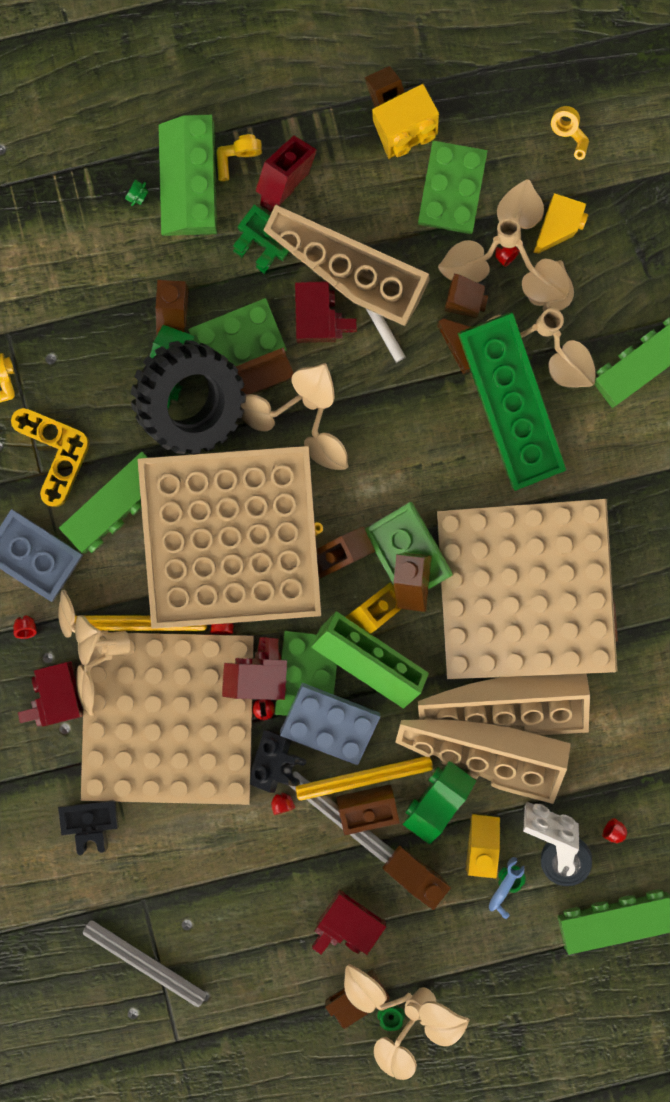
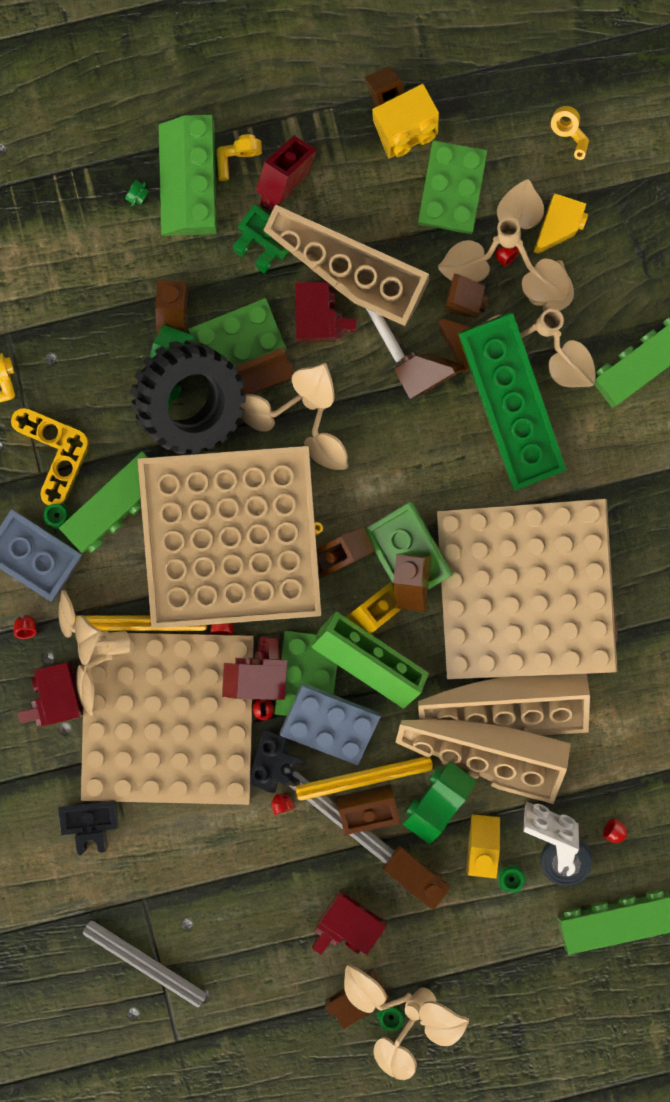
medium blue piece [489,857,525,919] -> none
none -> green plate [43,503,71,529]
none -> slope [394,352,465,399]

